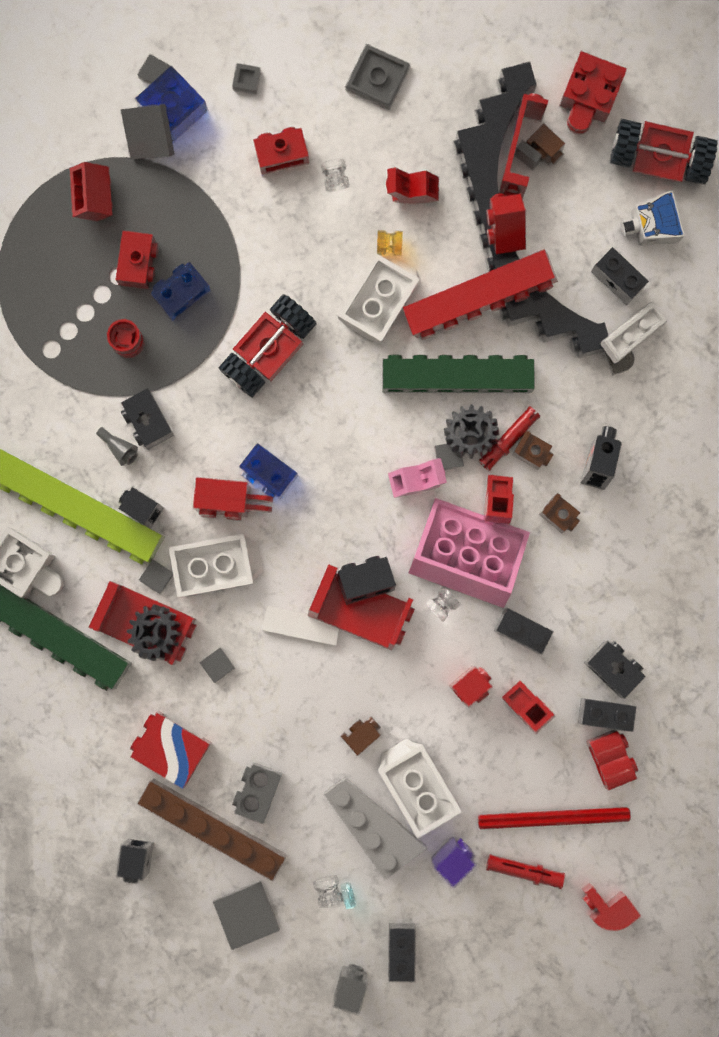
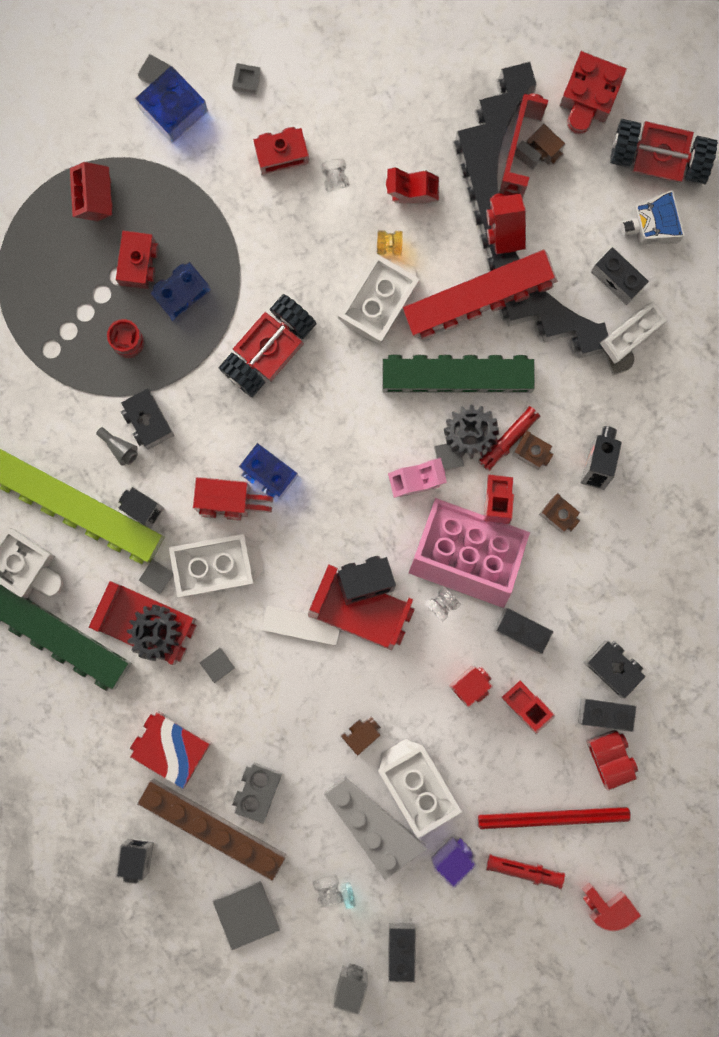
dark grey tile [120,104,175,159] -> none
dark grey tile [345,43,411,110] -> none

